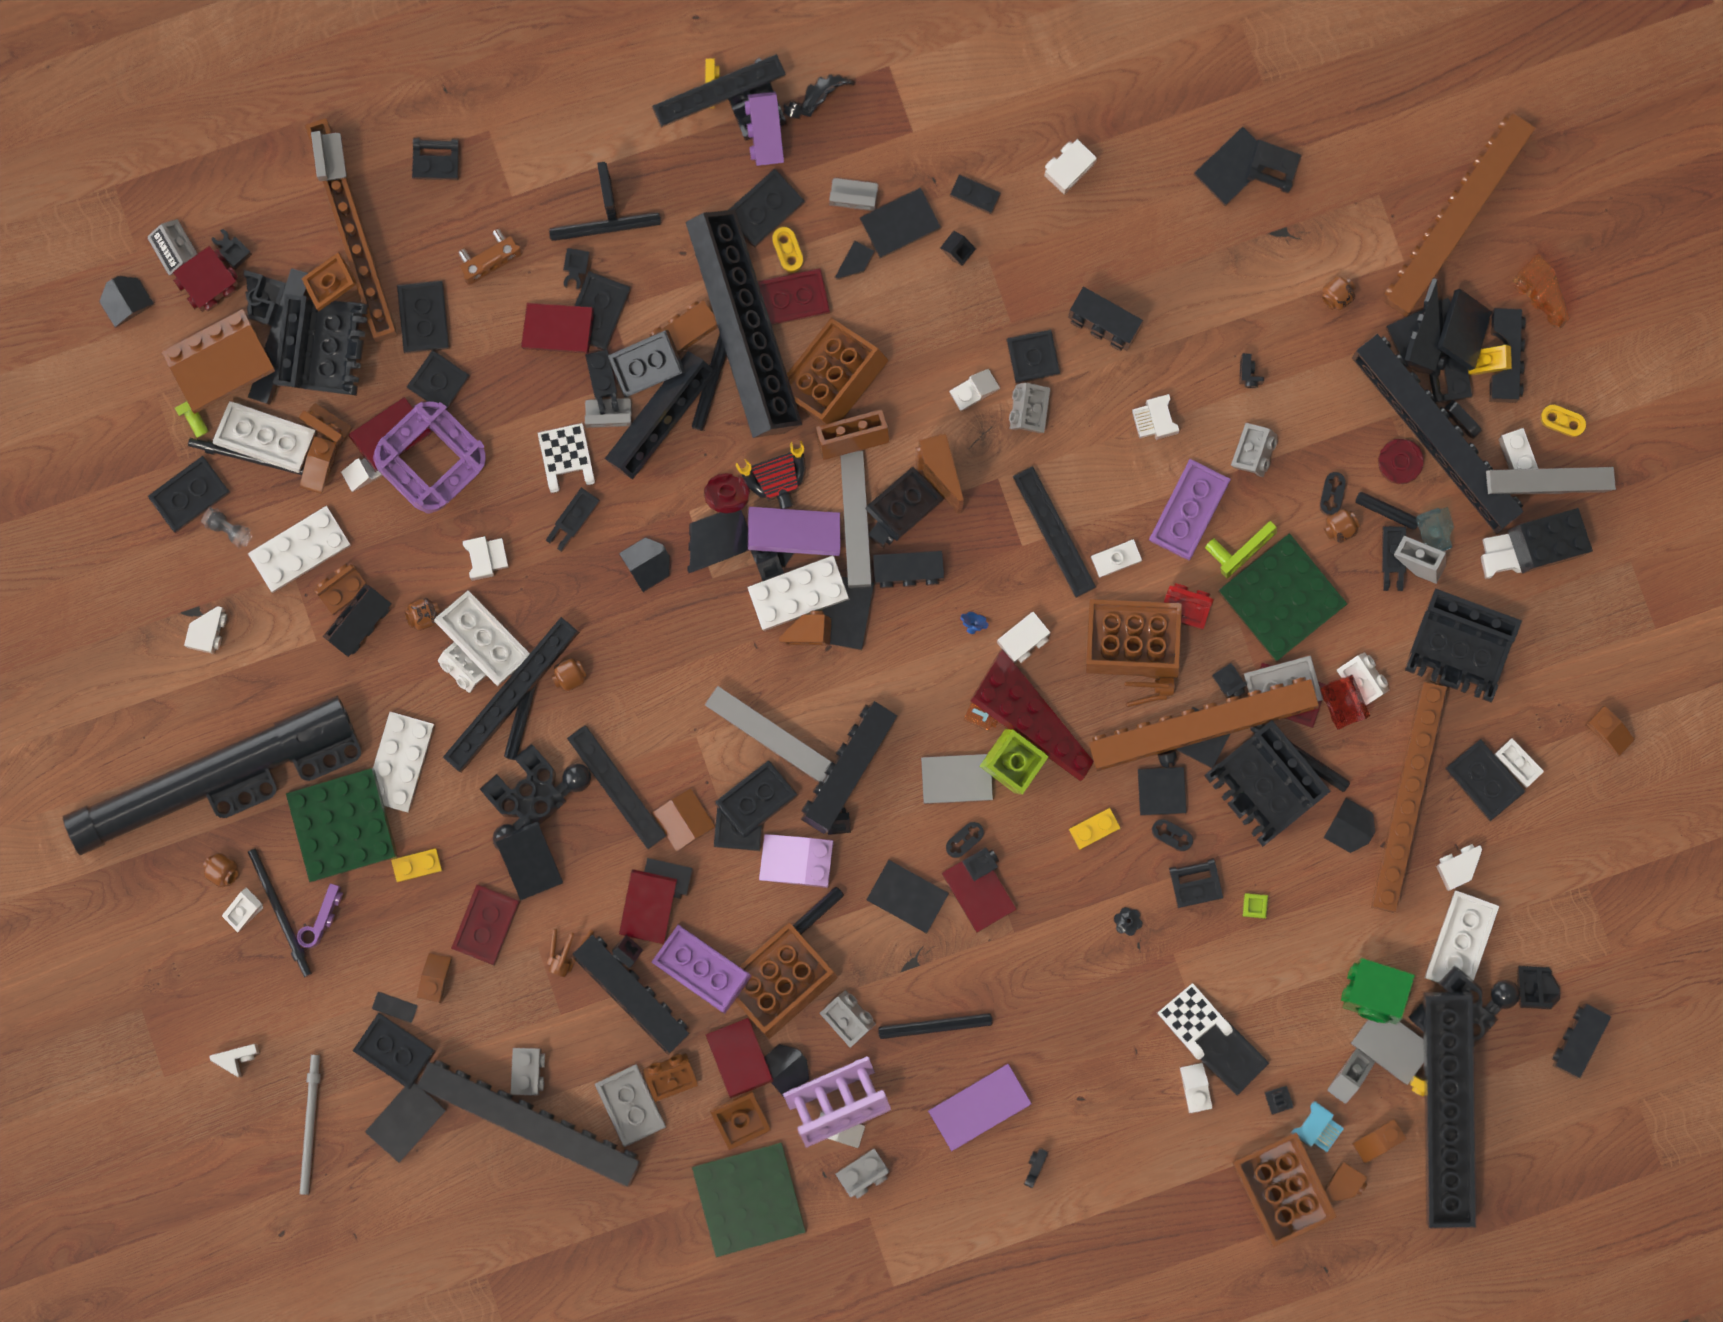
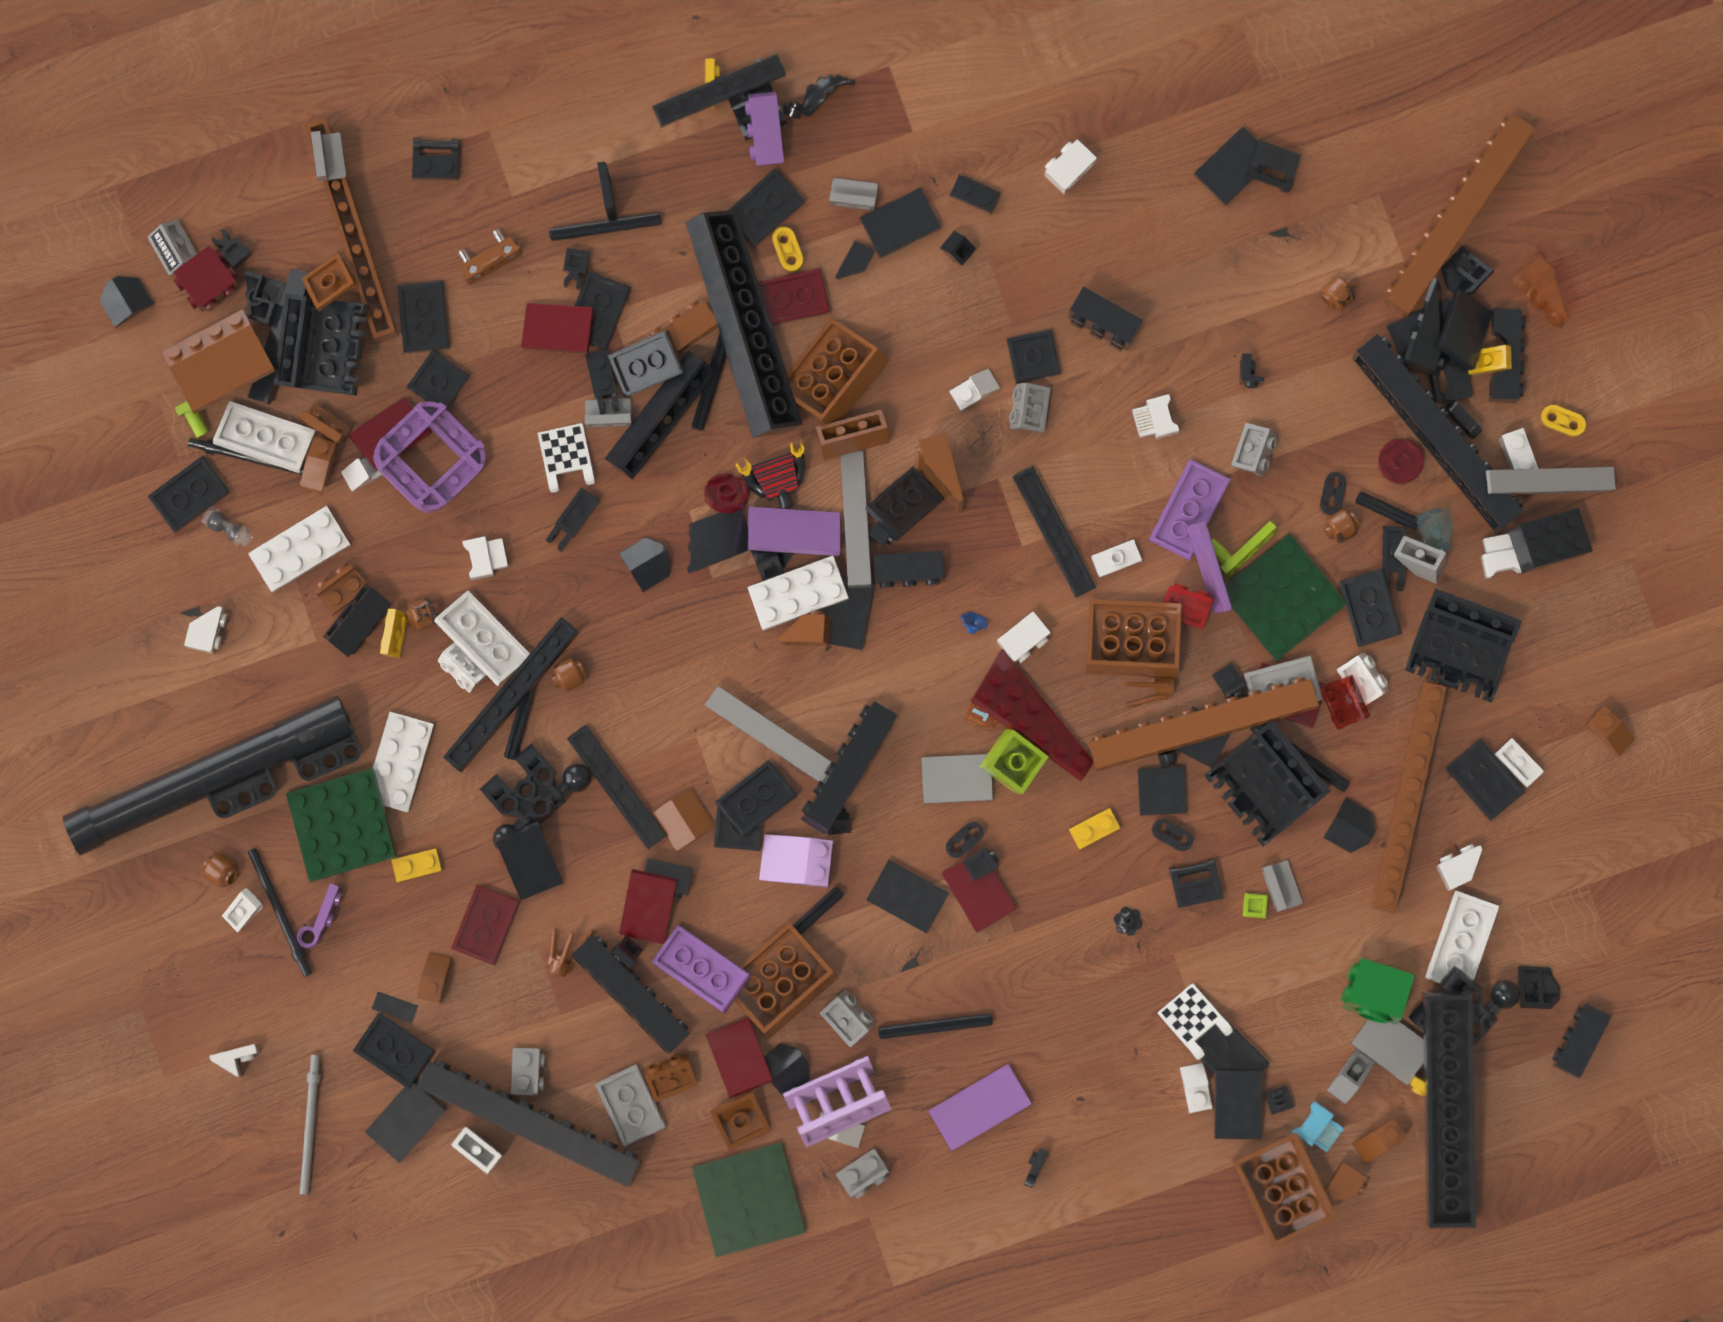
none -> yellow plate [380,608,407,658]
none -> white brick [451,1127,504,1174]
none -> medium lavender tile [1187,521,1232,613]
none -> black tile [1214,1069,1262,1139]
none -> light grey panel [1261,861,1302,913]
none -> black tile [1339,568,1403,647]
none -> black slope [1441,246,1494,295]

